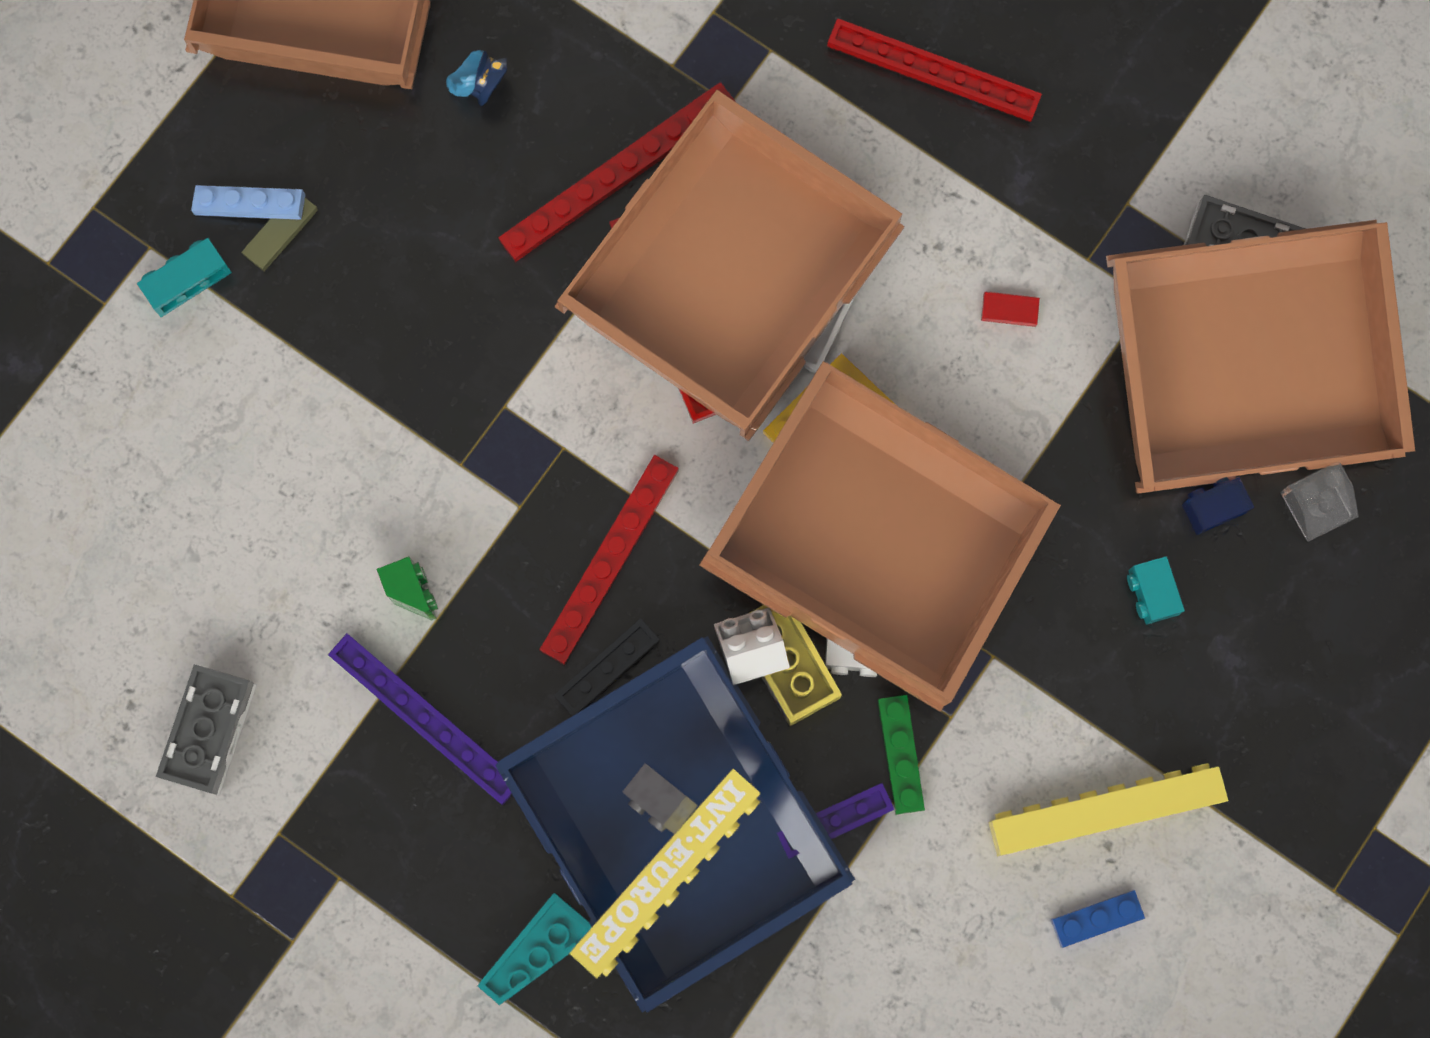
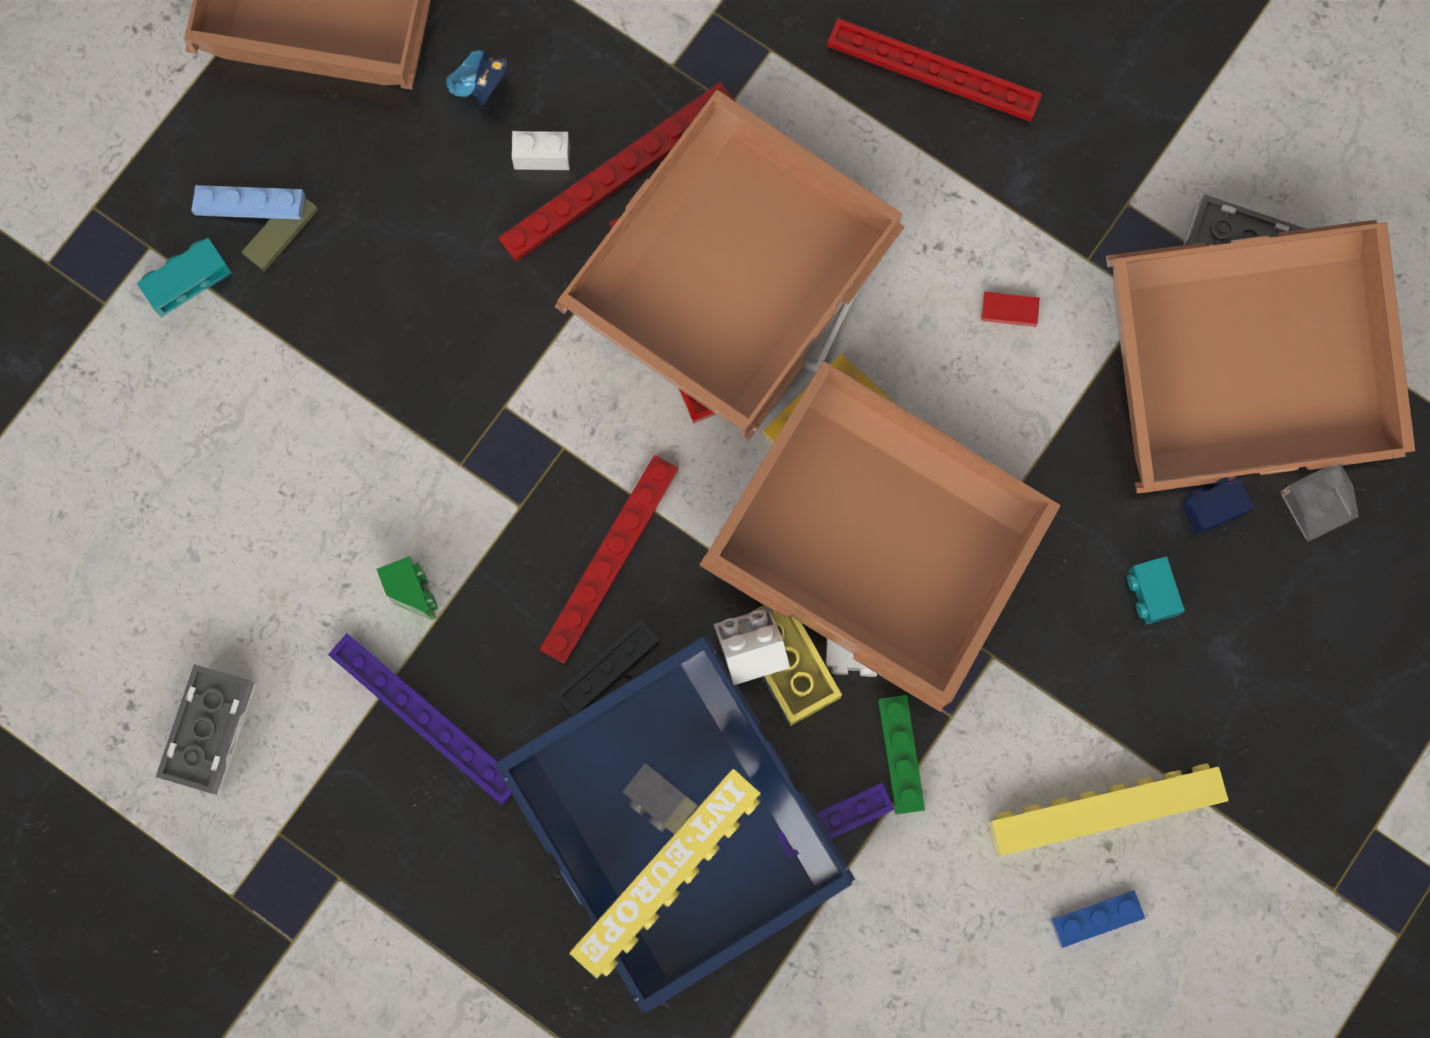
teal wing [477,893,592,1005] -> none
none -> white brick [512,131,570,170]

